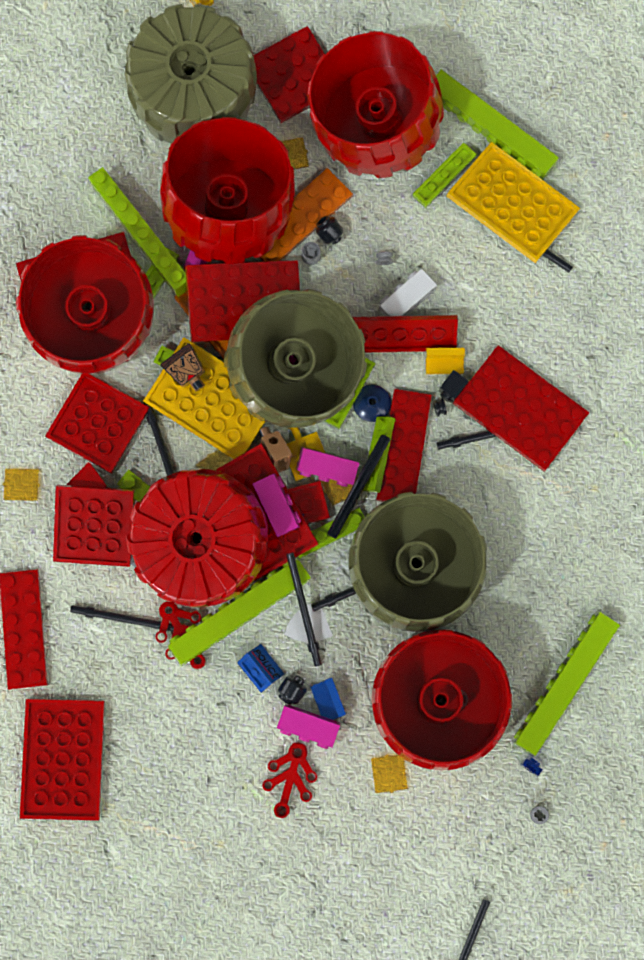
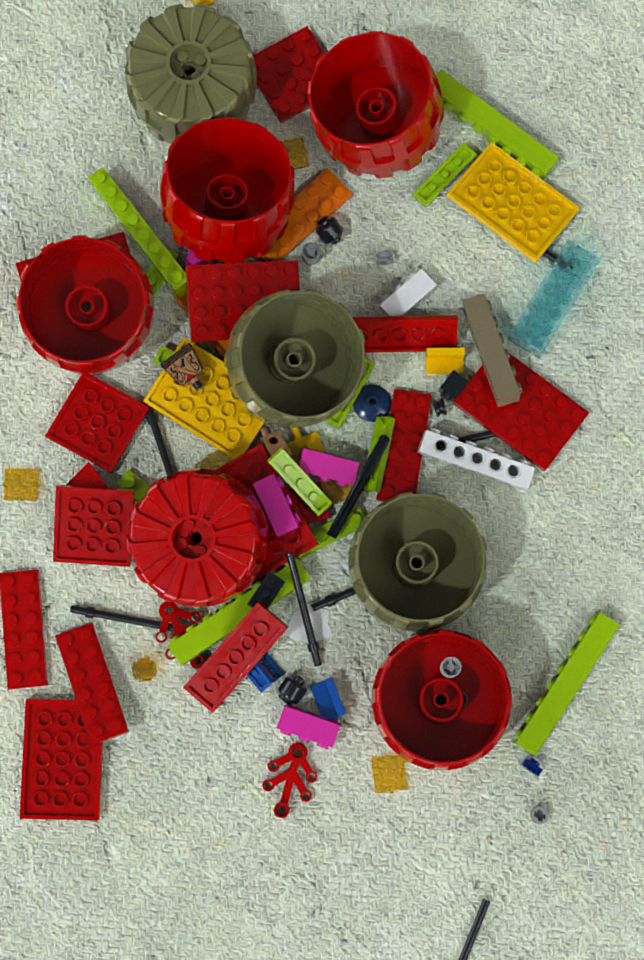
none -> red plate [55,622,129,746]
none -> clear yellow gear [132,657,157,682]
none -> red plate [183,601,289,713]
none -> black plate [247,571,285,608]
none -> lime plate [267,448,332,516]
none -> white brick [417,428,535,490]
none -> light grey wheel [440,657,462,678]
none -> dark tan brick [462,294,522,407]
none -> clear light blue brick [507,240,601,359]

